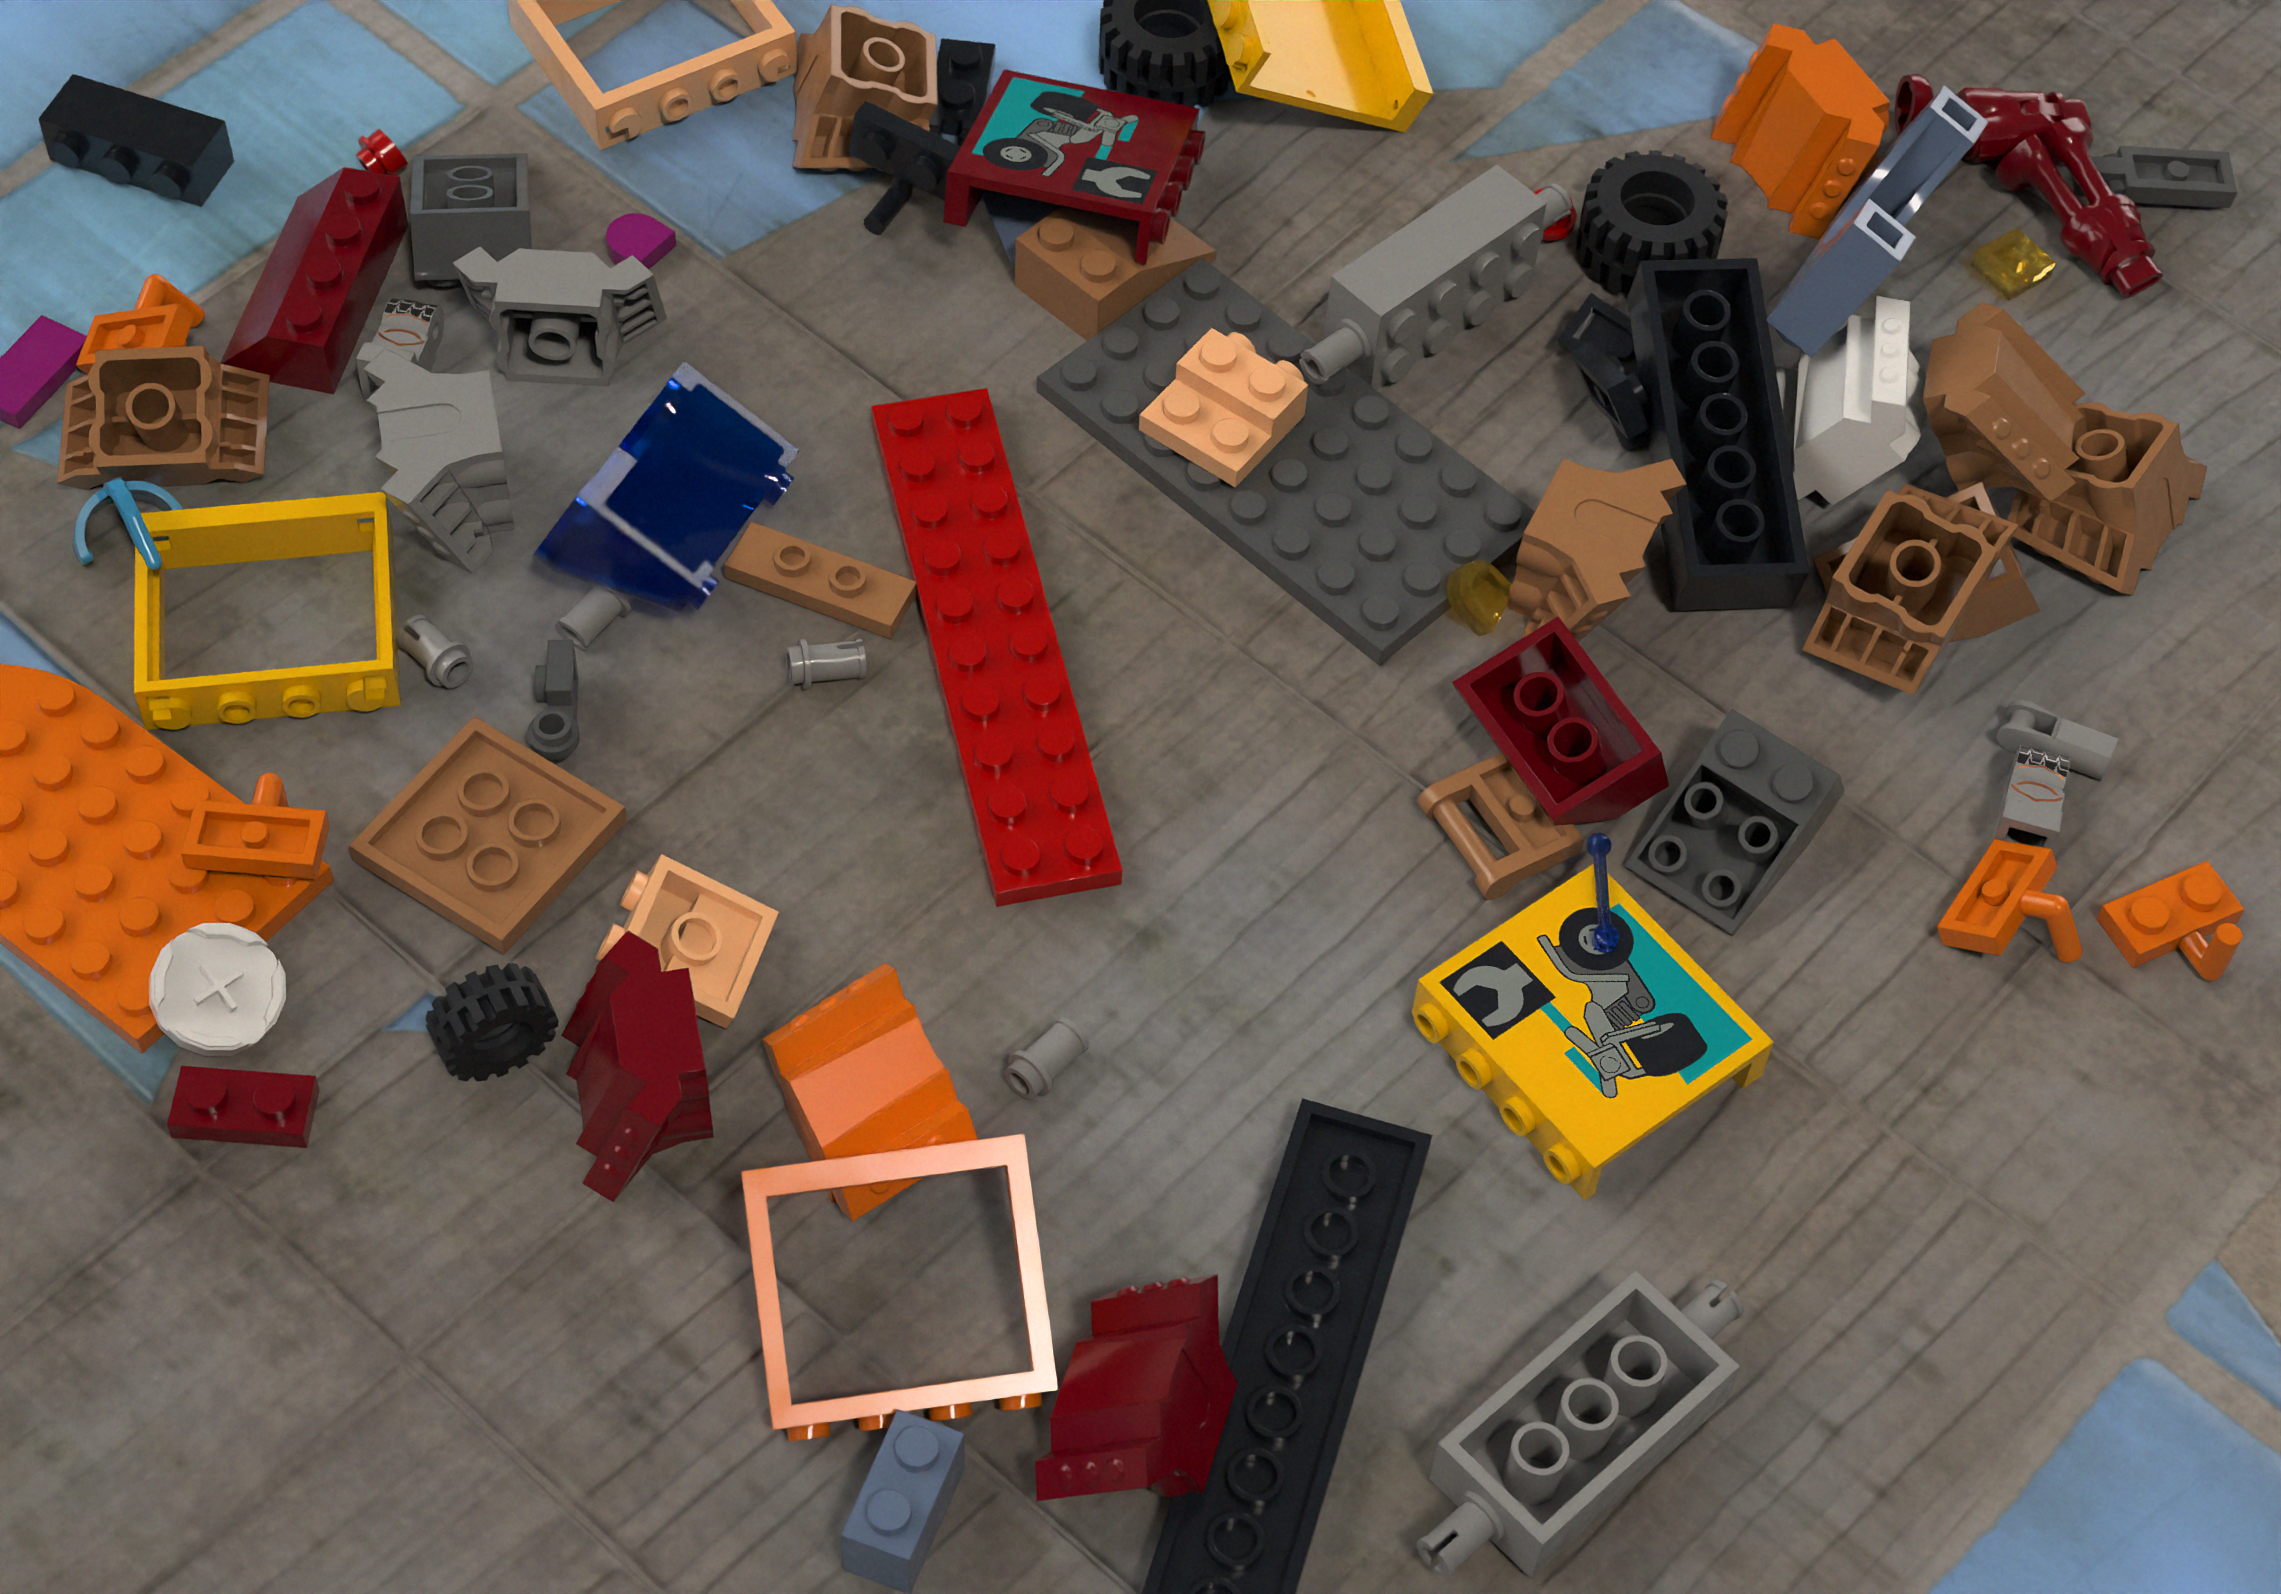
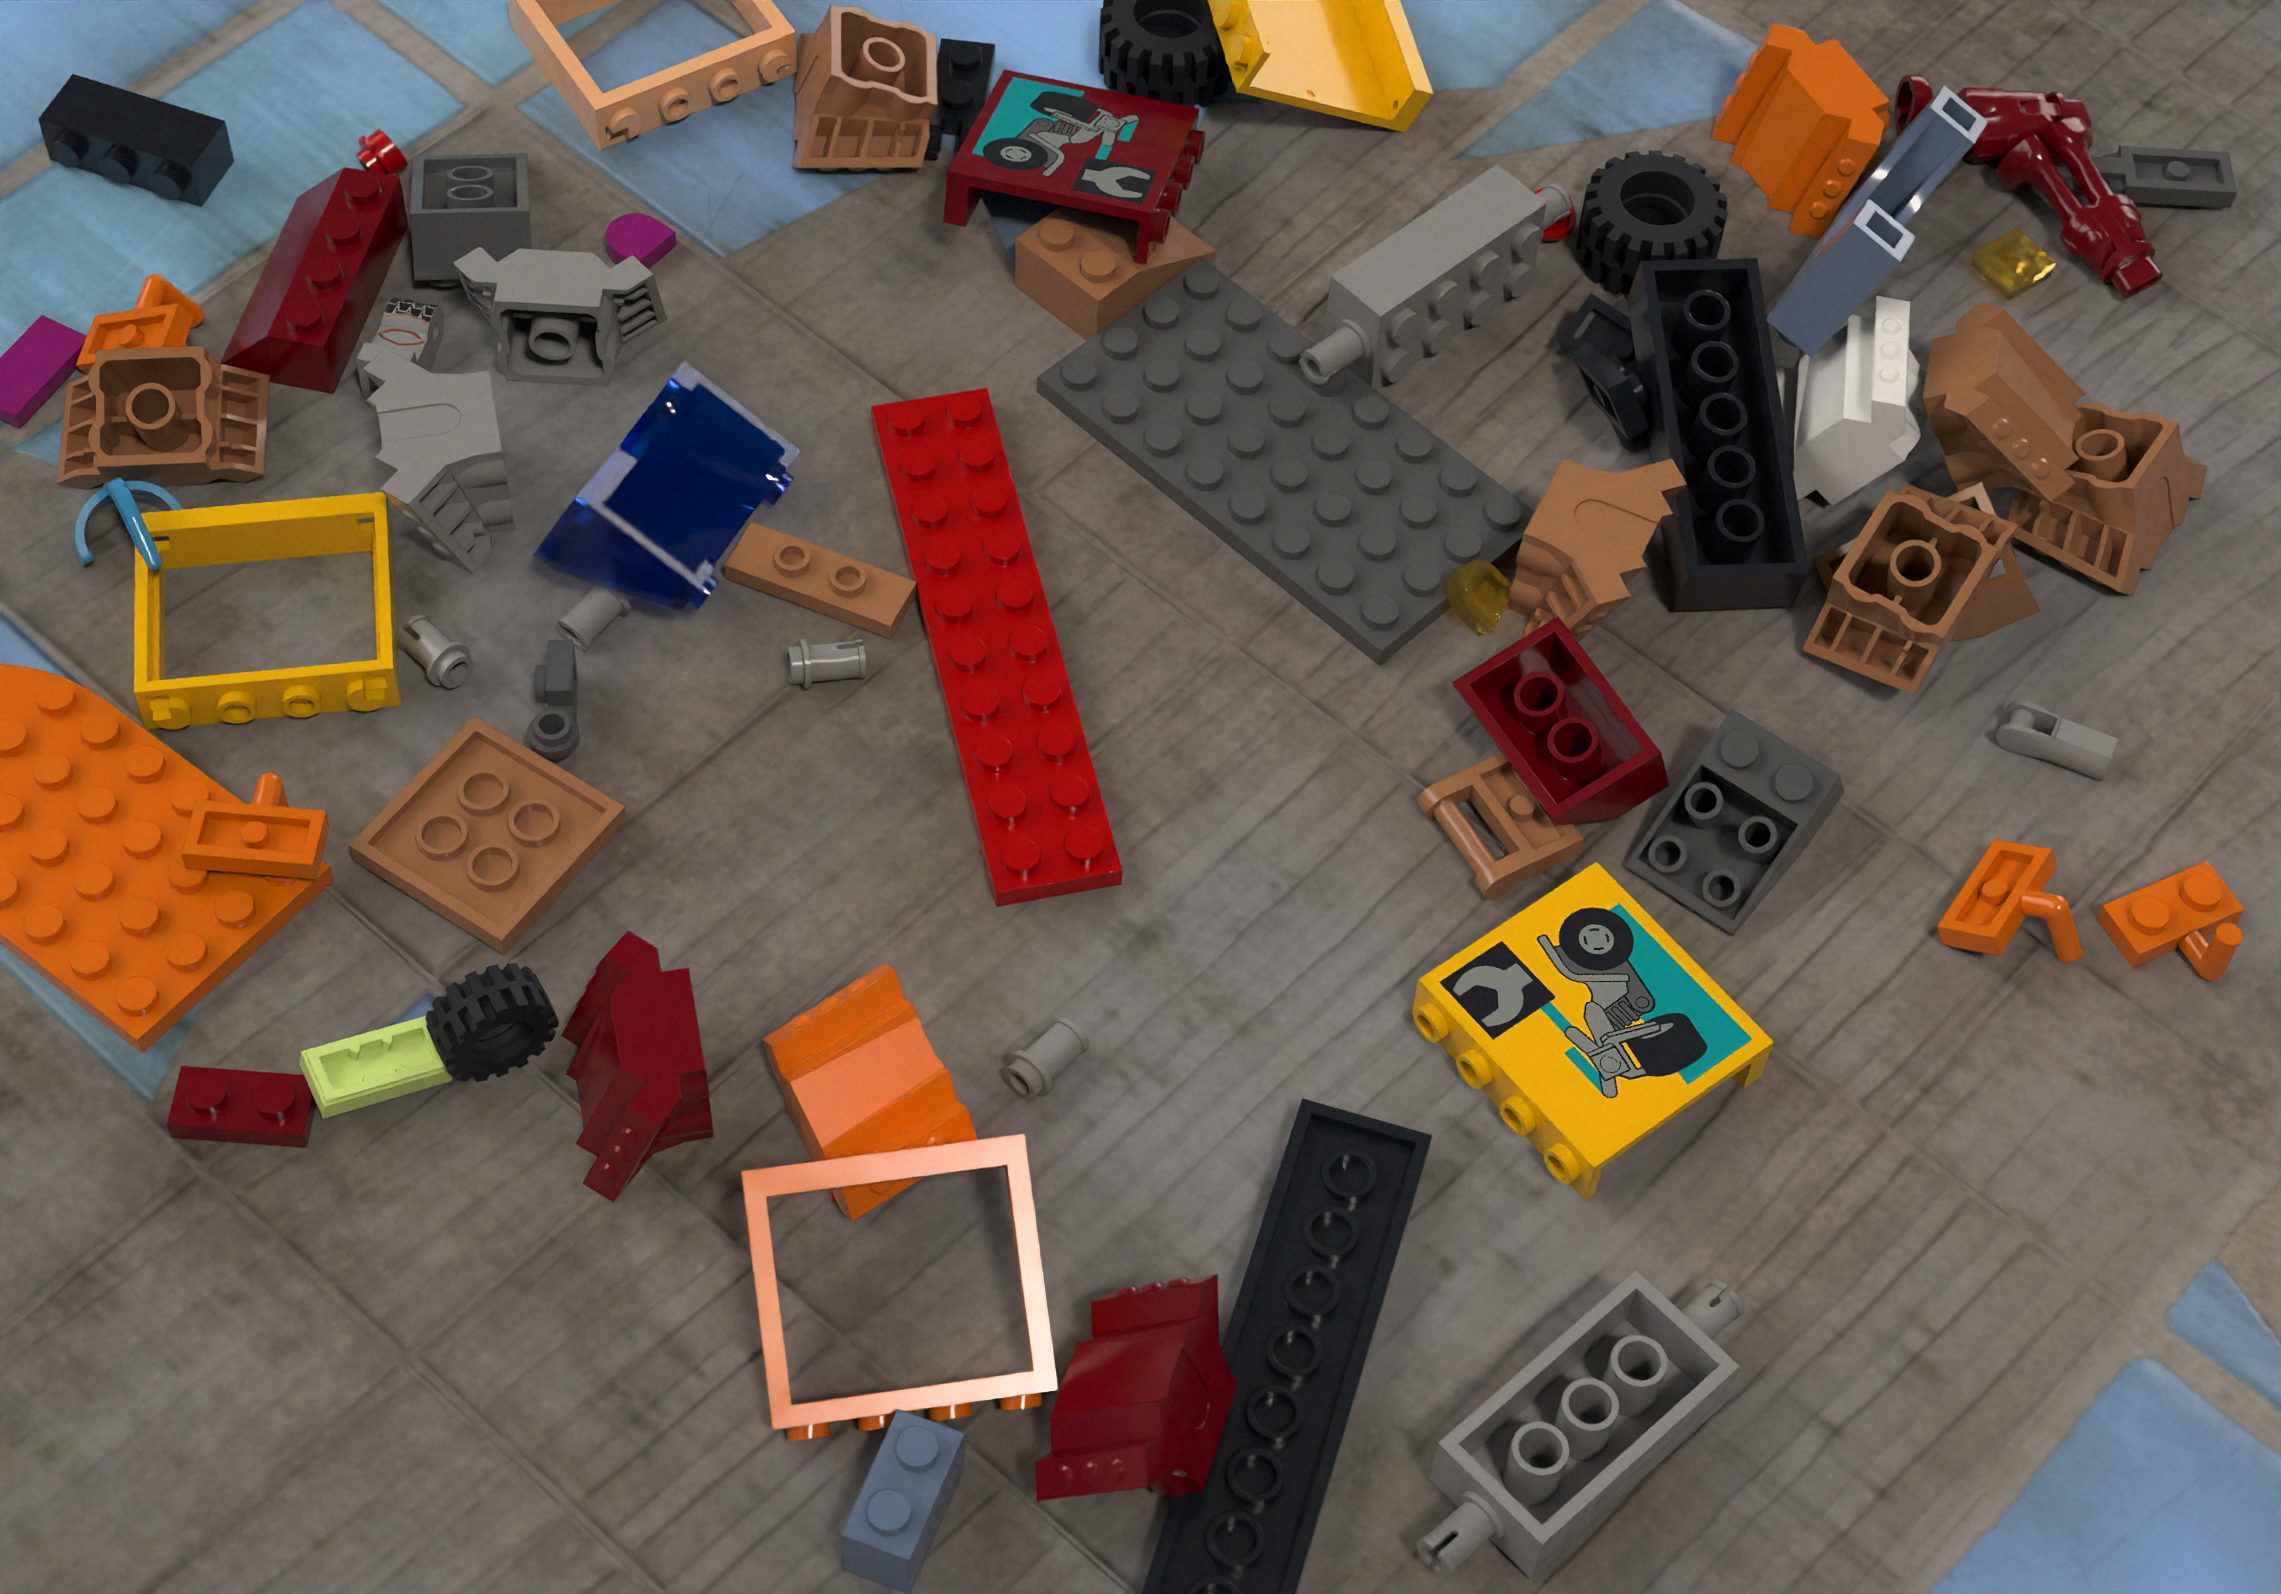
white tile [149,923,286,1056] -> none
light nougat plate [595,854,779,1029] -> none
black plate [849,100,961,235] -> none
light nougat plate [1139,328,1308,487] -> none
clear blue hinge [1586,833,1620,953] -> none
light grey leg [1990,744,2070,849] -> none
none -> yellowish green plate [300,1016,453,1119]

